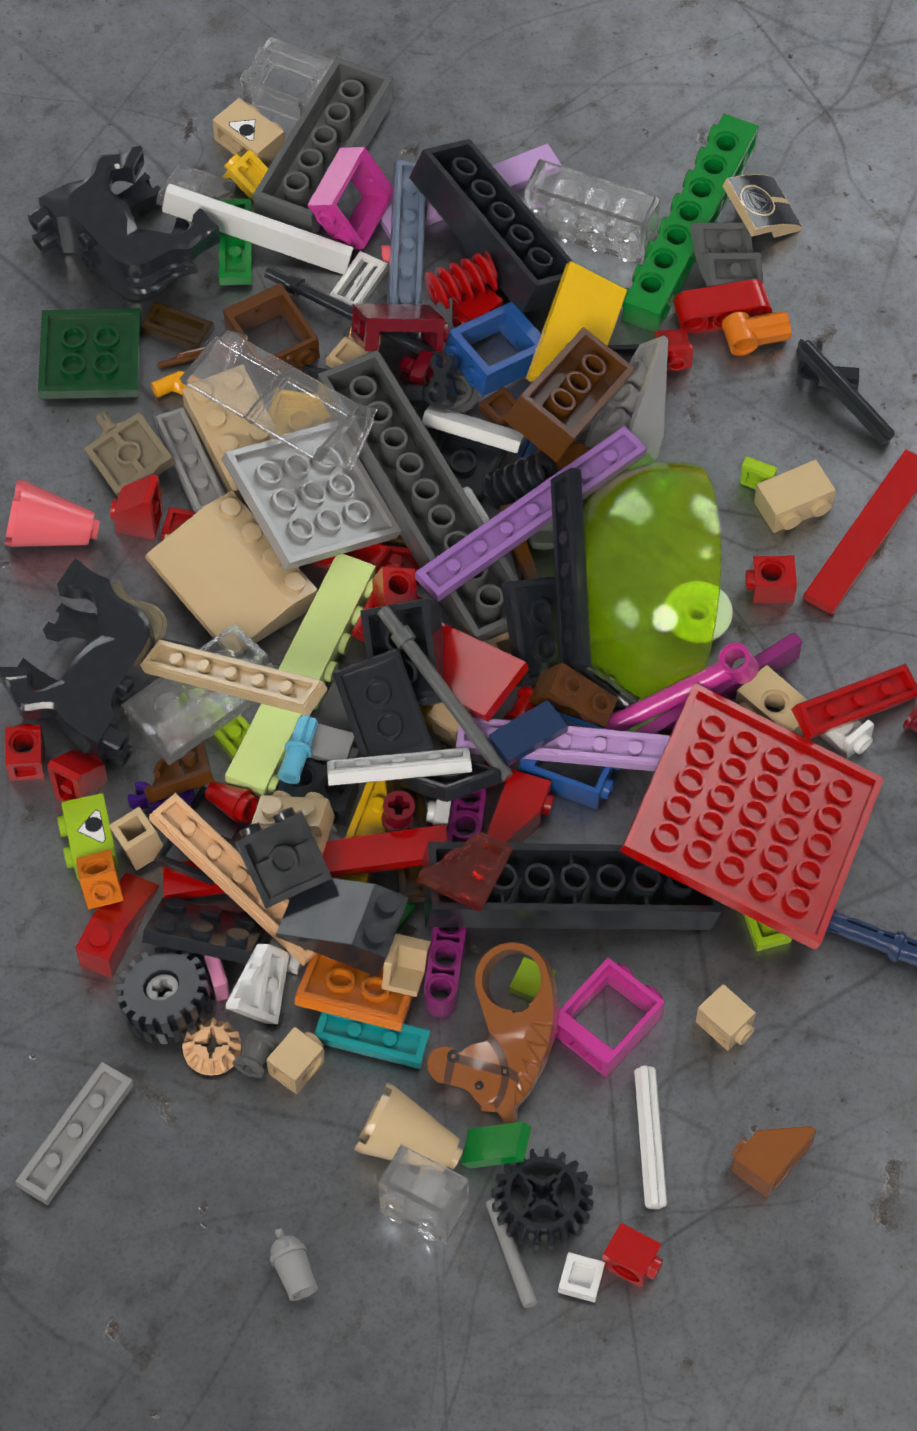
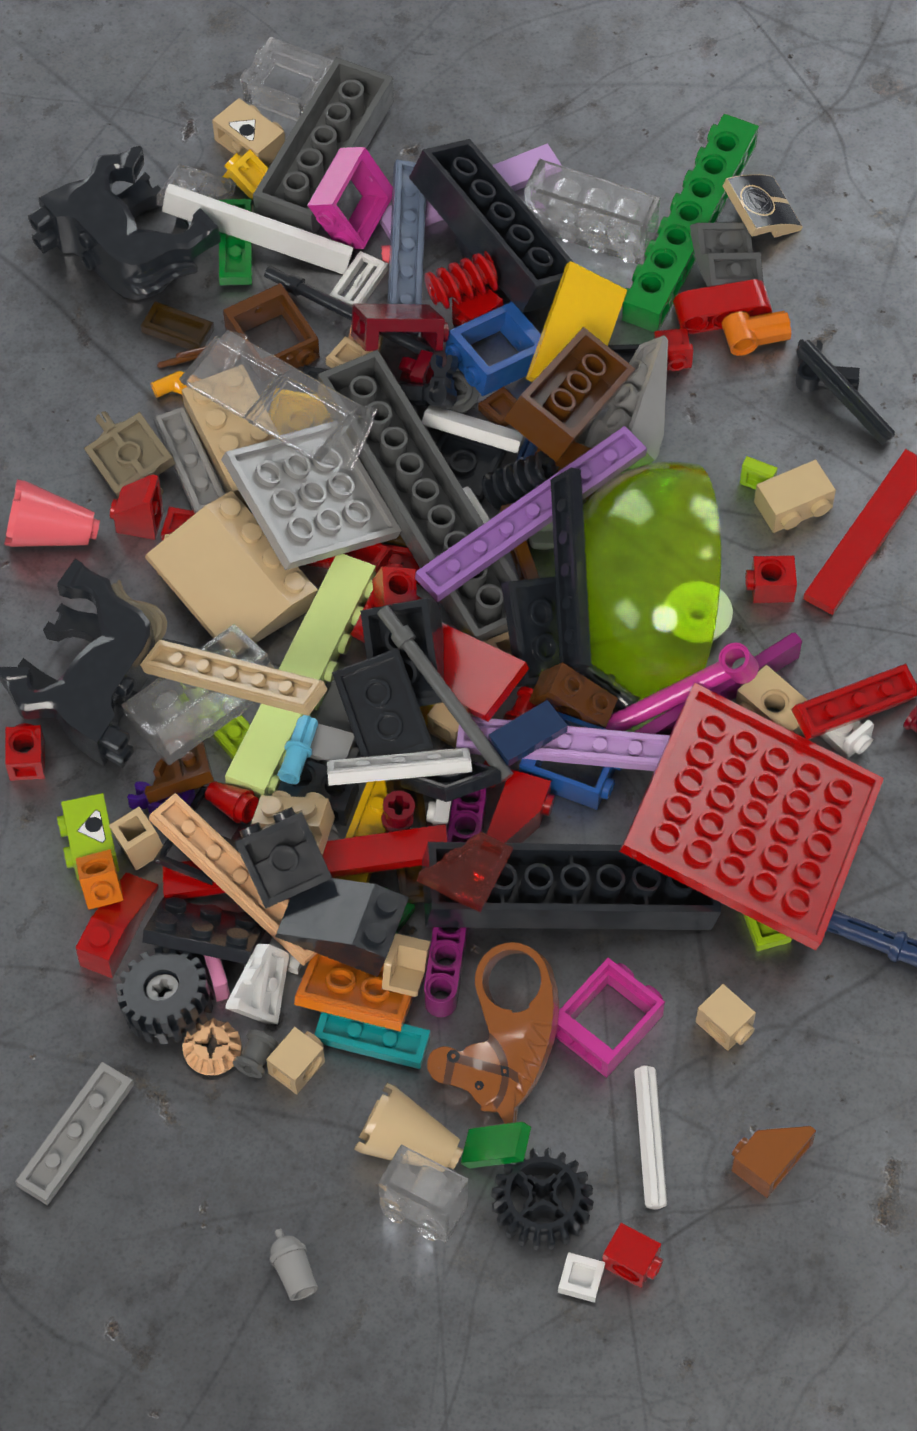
dark green plate [38,308,141,399] -> none
red slope [47,749,108,802] -> none
light grey bar [485,1198,538,1308] -> none
lime tile [509,957,557,1002] -> none

